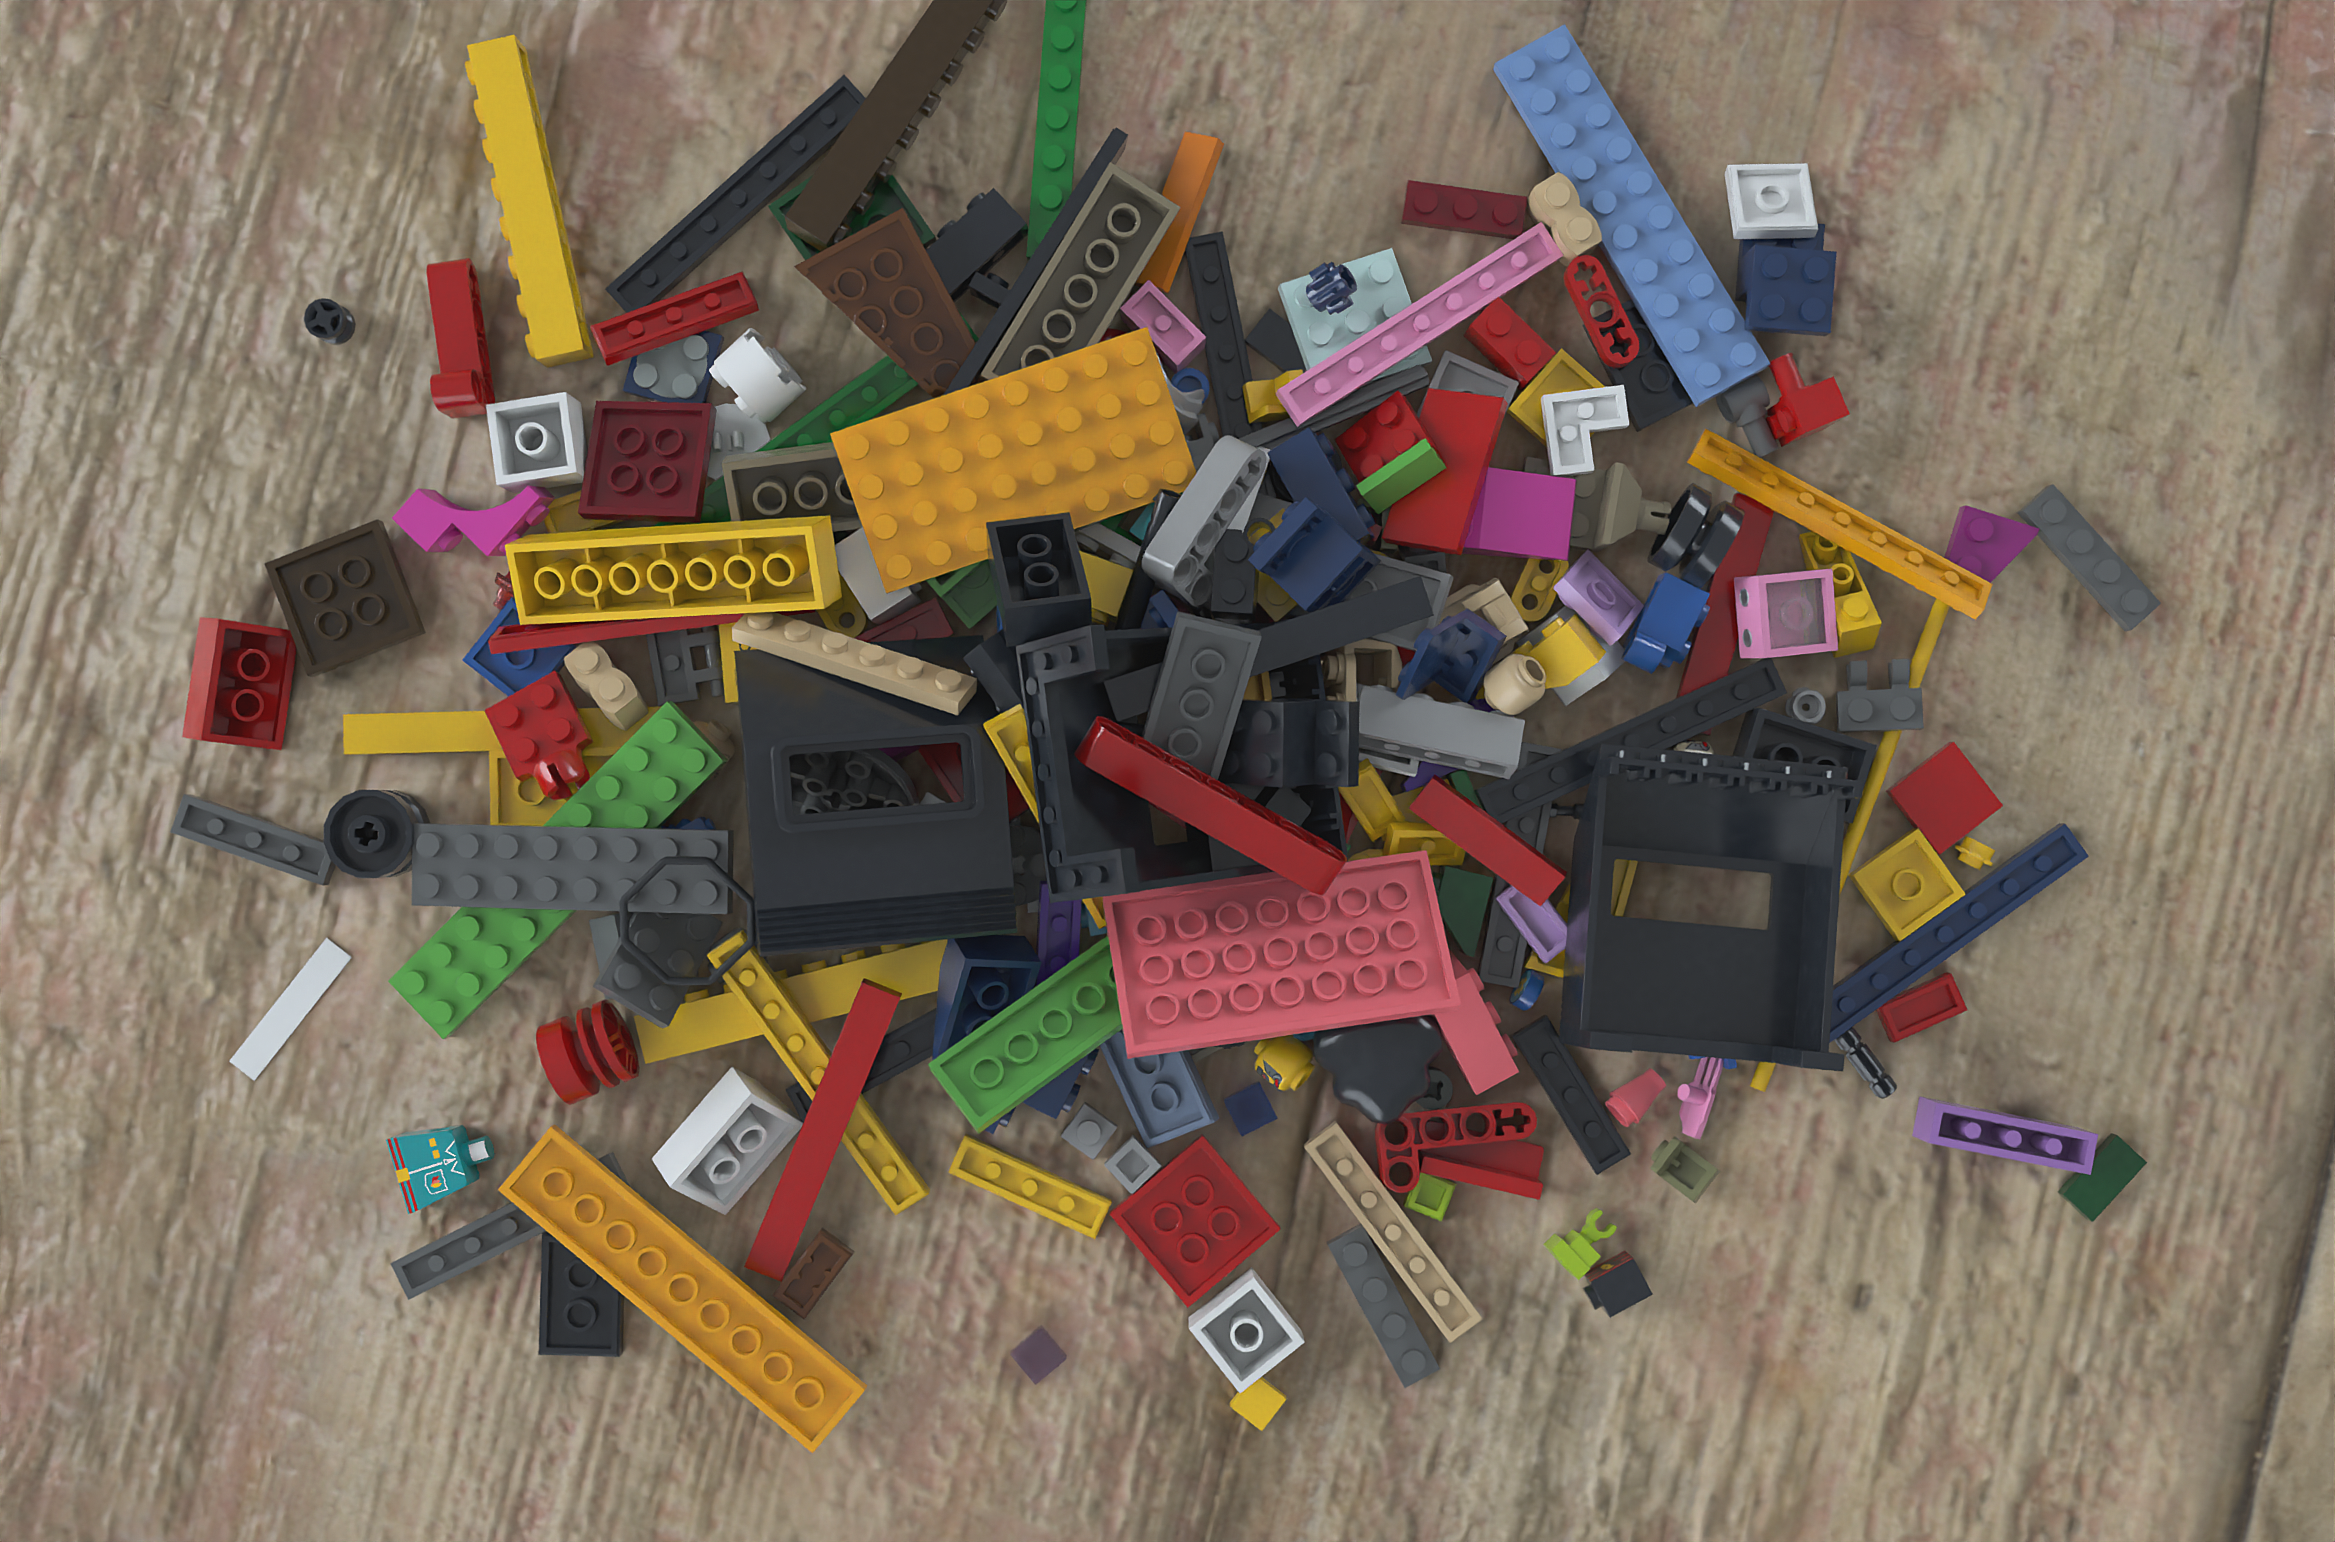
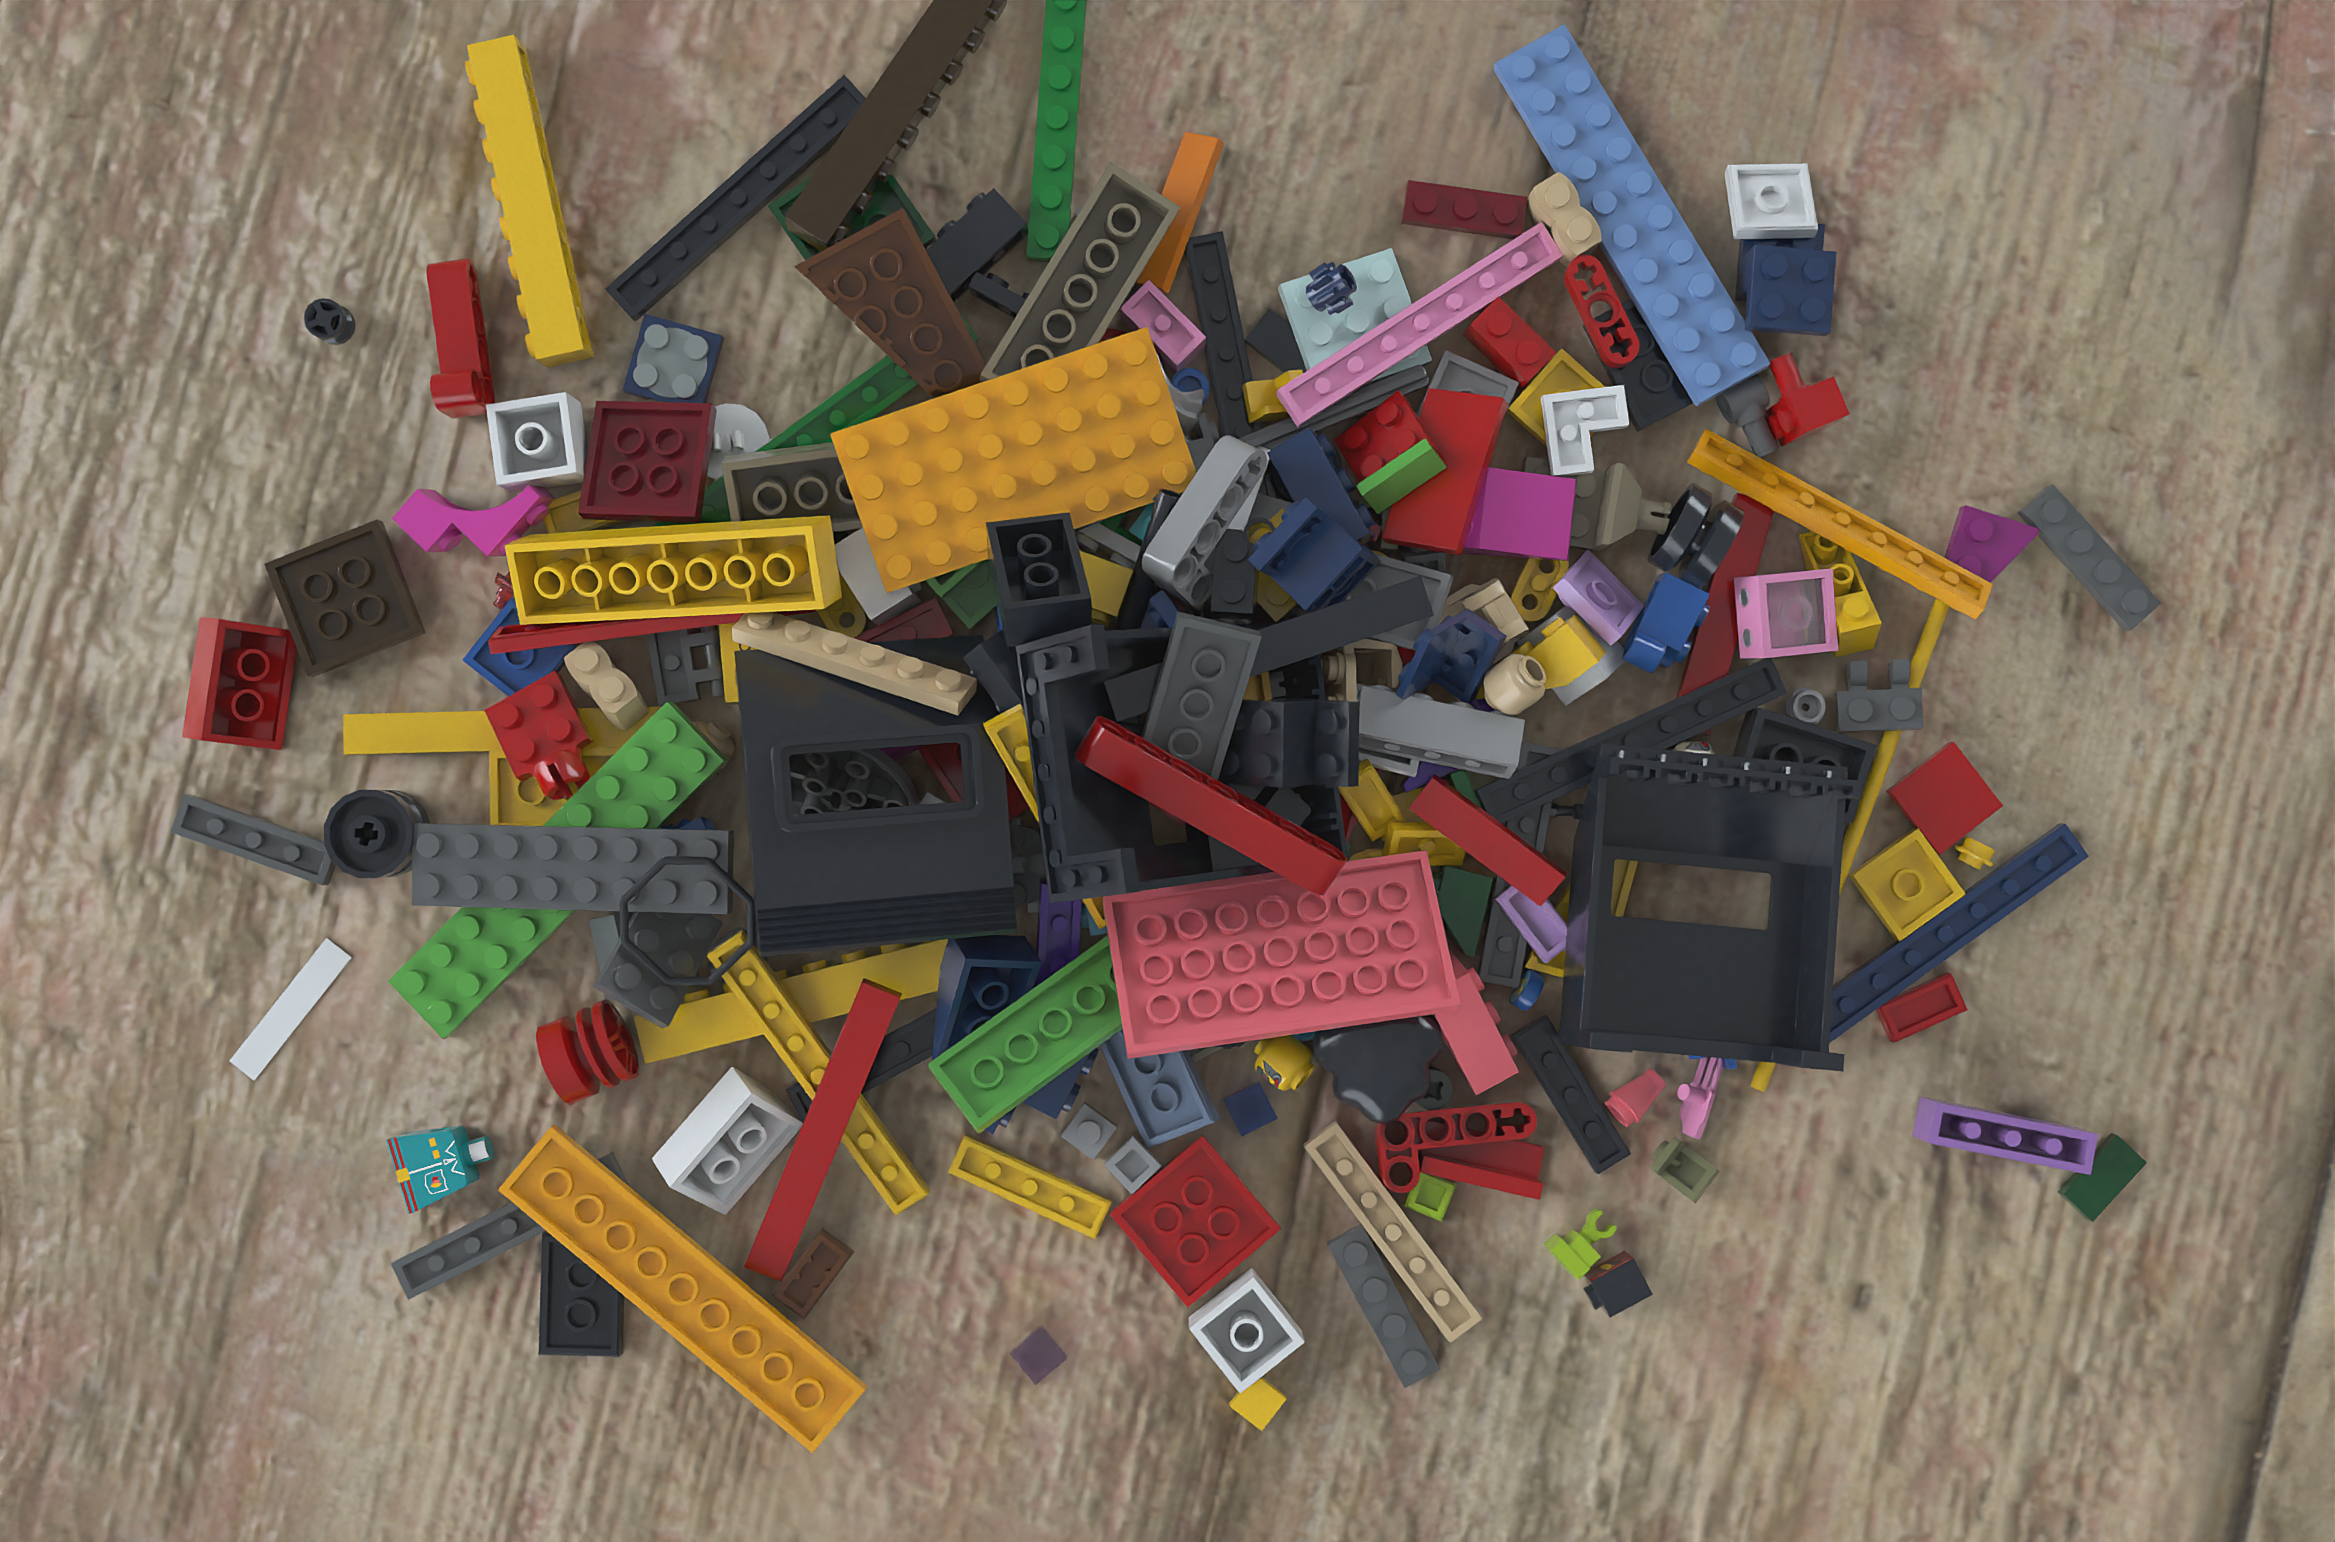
red tile [590,271,759,366] -> none
white brick [709,328,806,424] -> none
black tile [944,127,1128,395] -> none
black axle [1834,1027,1897,1099] -> none

